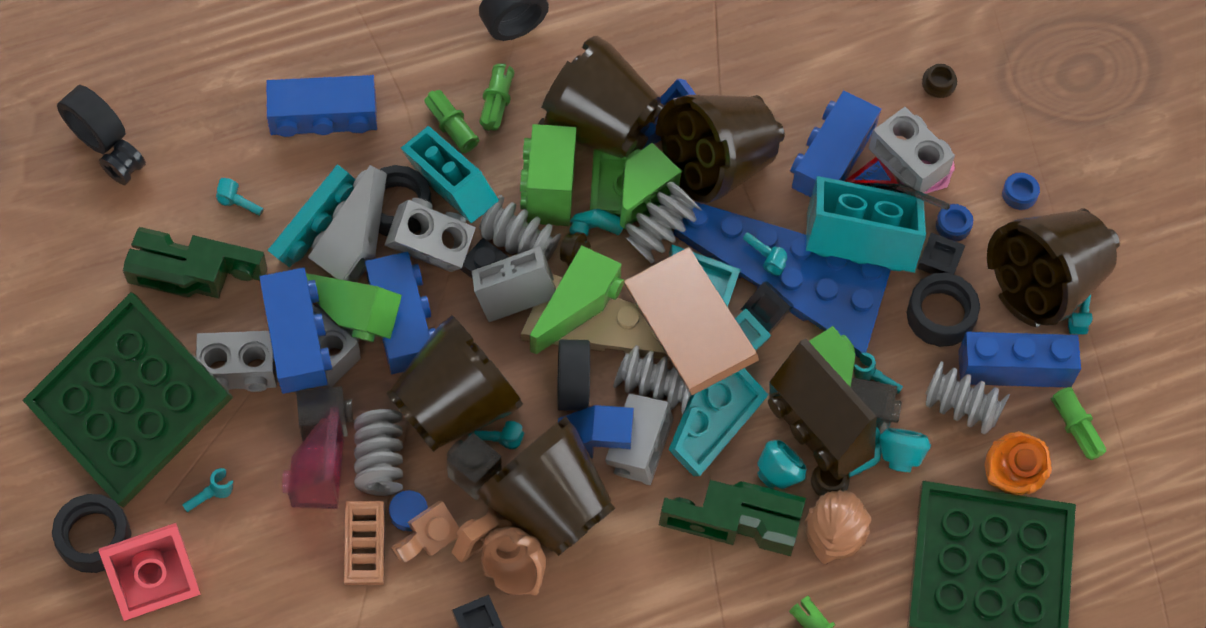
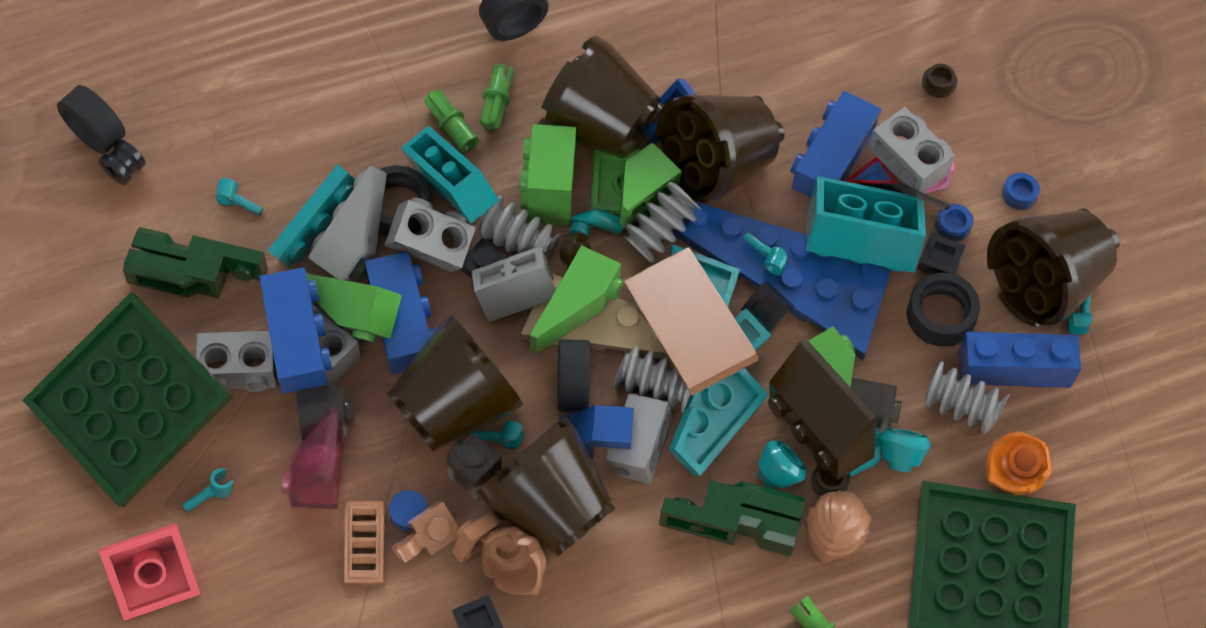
black tyre [52,494,132,573] -> none
blue brick [266,75,377,137] -> none
light grey piece [354,409,403,496] -> none
teal hand [854,353,903,394] -> none
bright green axle [1051,387,1106,460] -> none

